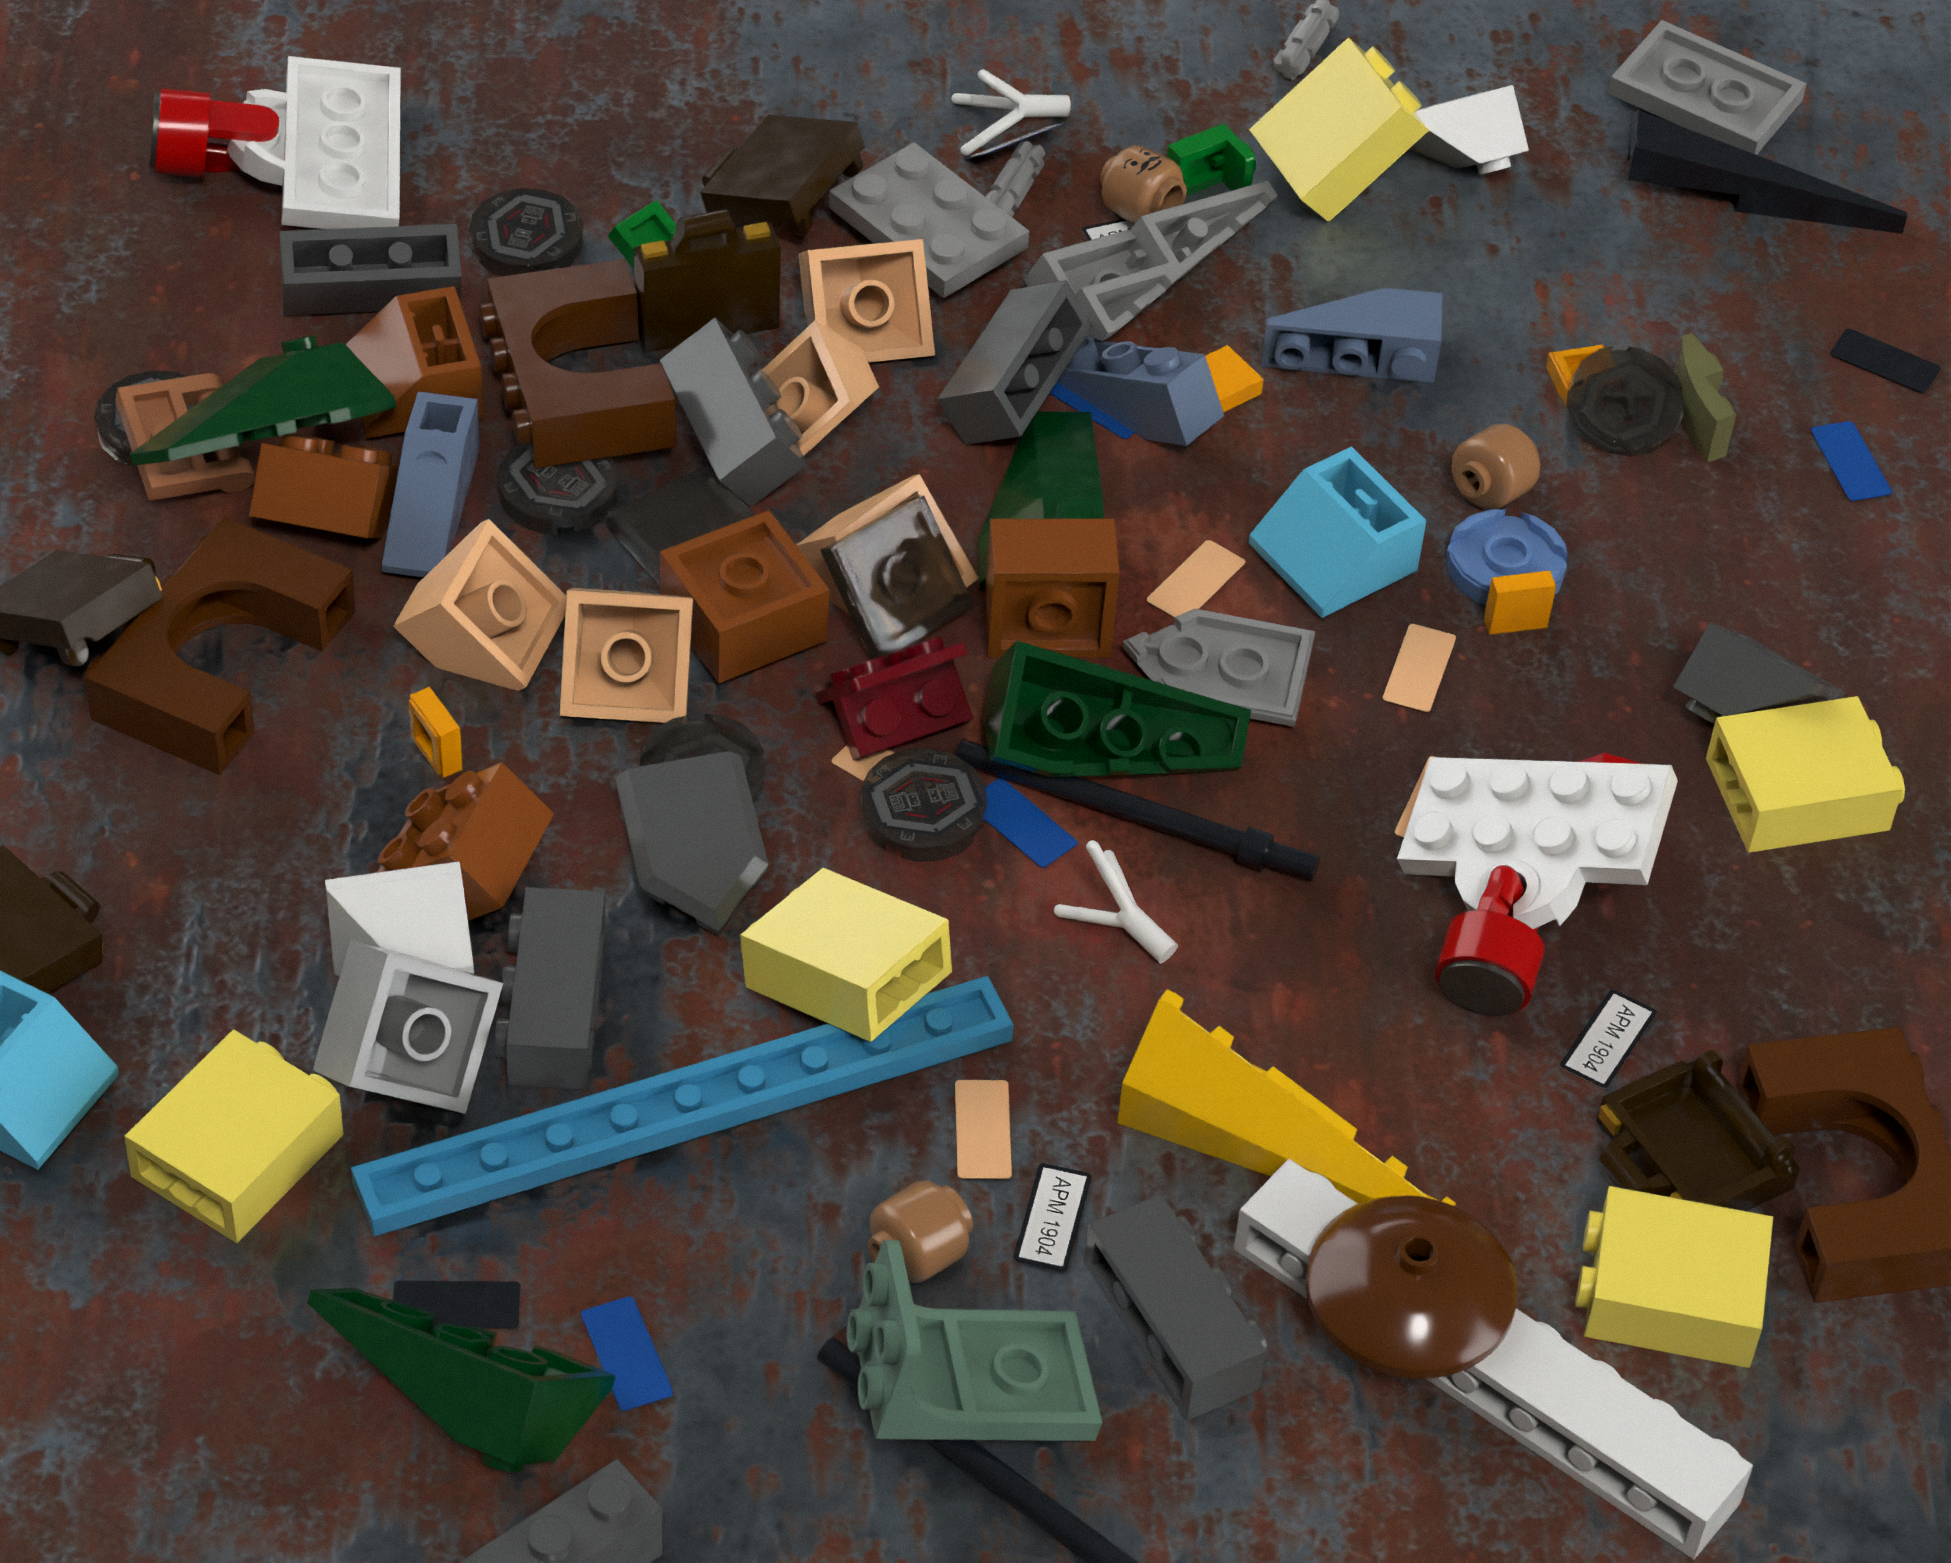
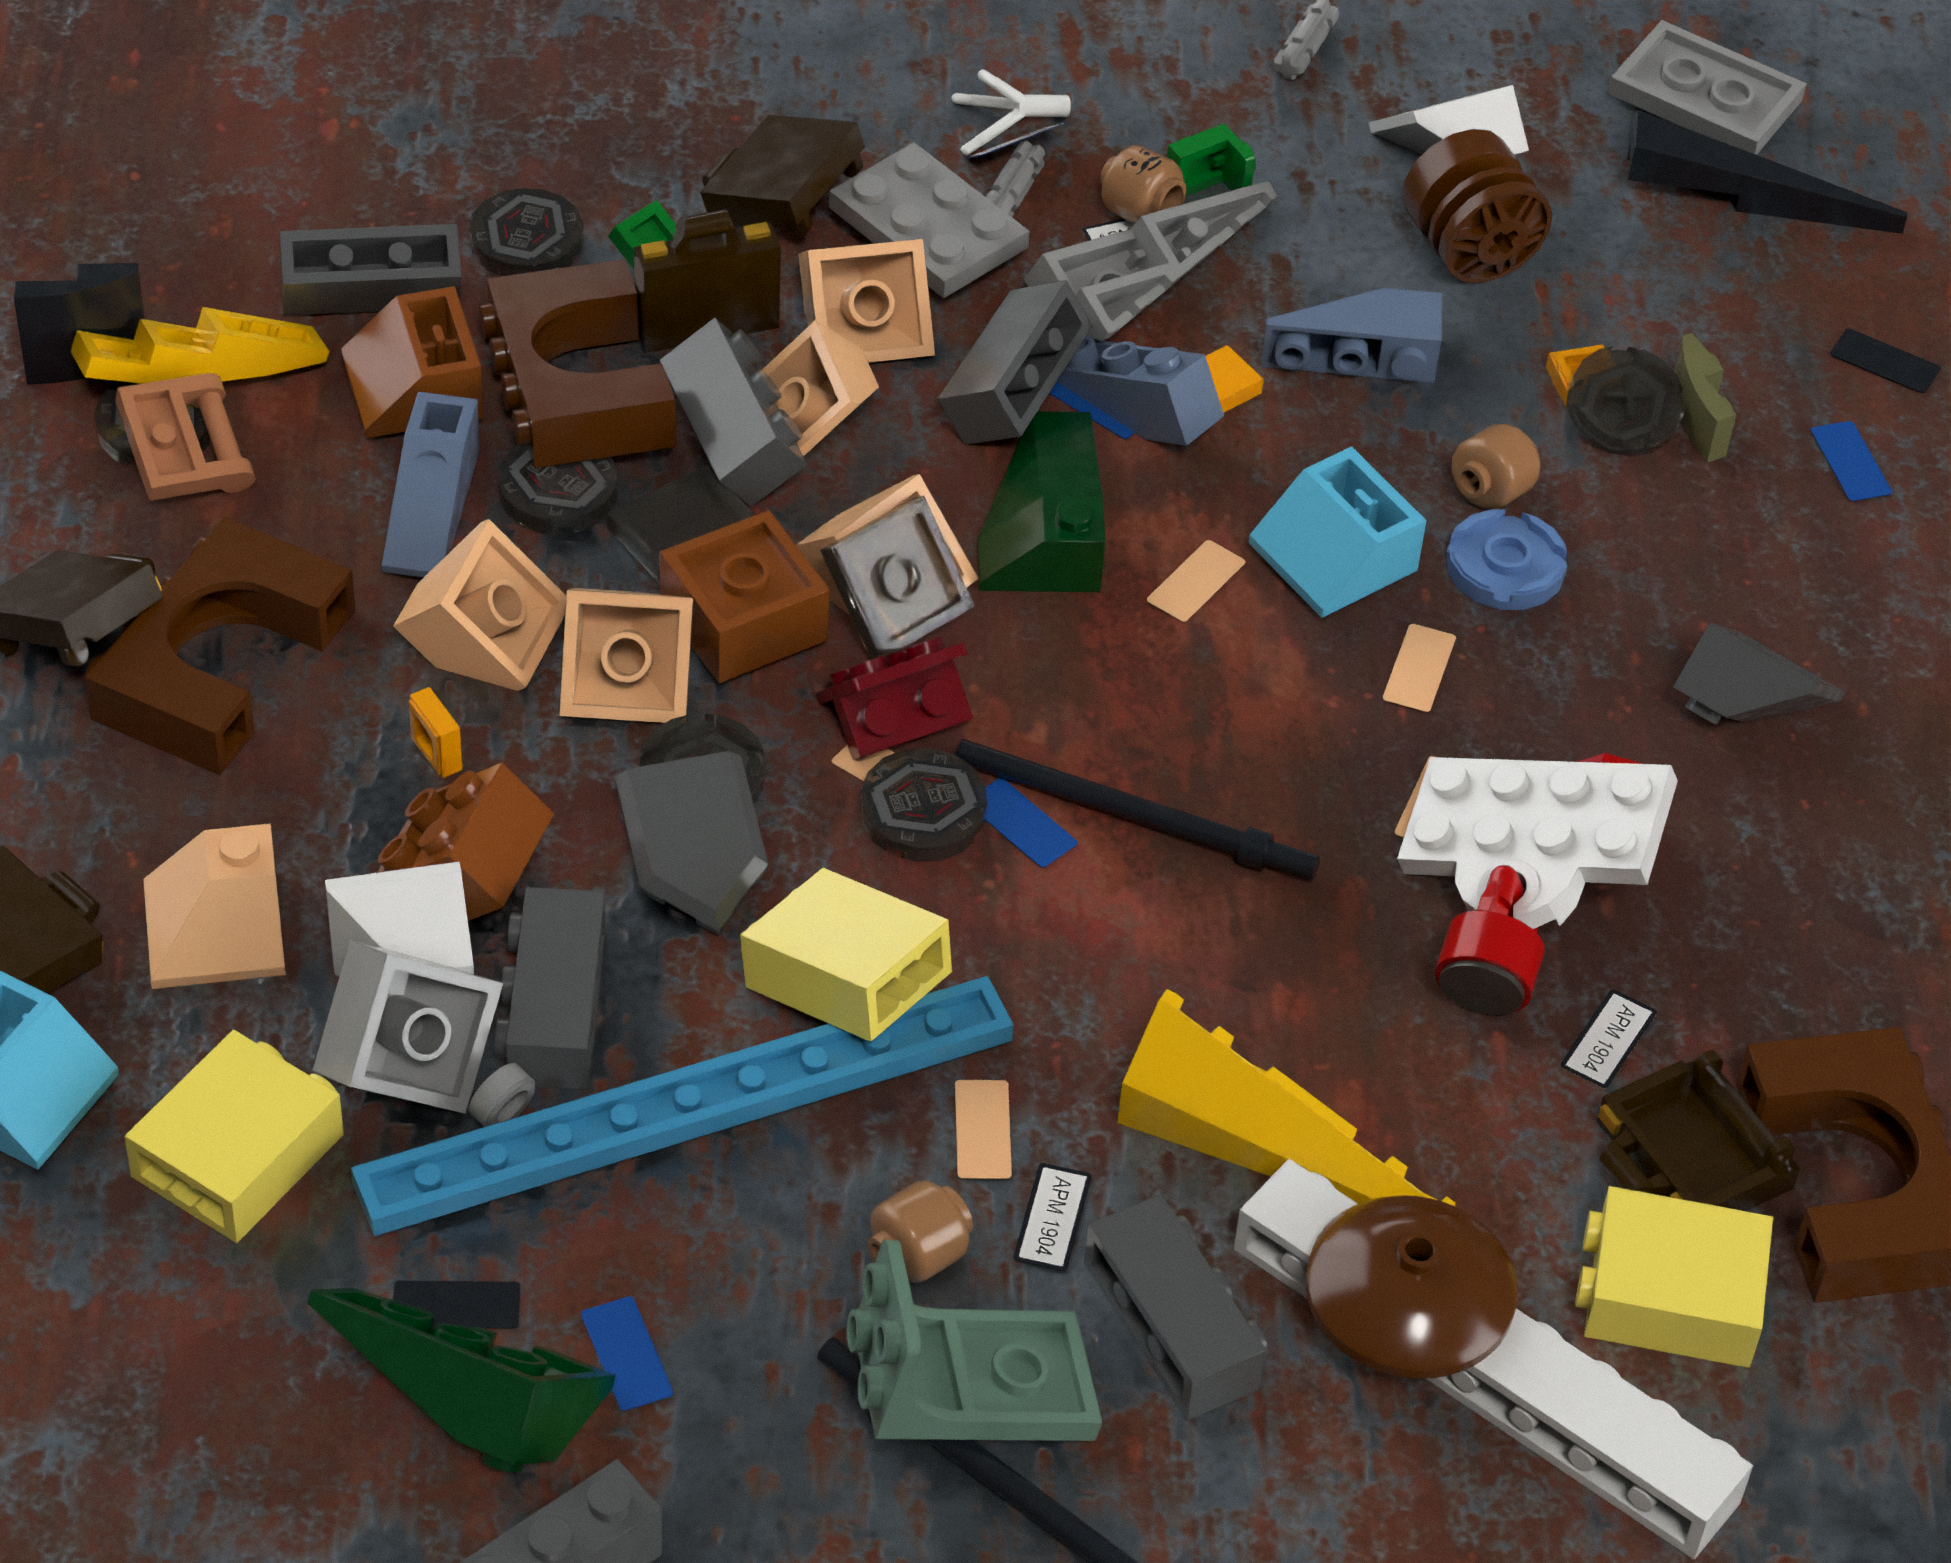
dark green wedge [130,335,397,466] -> none
white plate [149,56,401,229] -> none
dark orange slope [249,434,399,538] -> none
dark green wedge [982,640,1251,777] -> none
dark orange container [984,519,1120,658] -> none
white plant [1054,840,1178,963] -> none
light grey tile [1122,609,1315,727] -> none
light yellow brick [1249,37,1429,222] -> none
light orange tile [1483,571,1556,635] -> none
light yellow brick [1706,696,1905,853] -> none
none -> black slope [14,263,145,385]
none -> yellow slope [71,307,329,384]
none -> light nougat slope [143,823,286,989]
none -> light grey tile [469,1063,535,1127]
none -> reddish brown wheel [1401,129,1553,283]

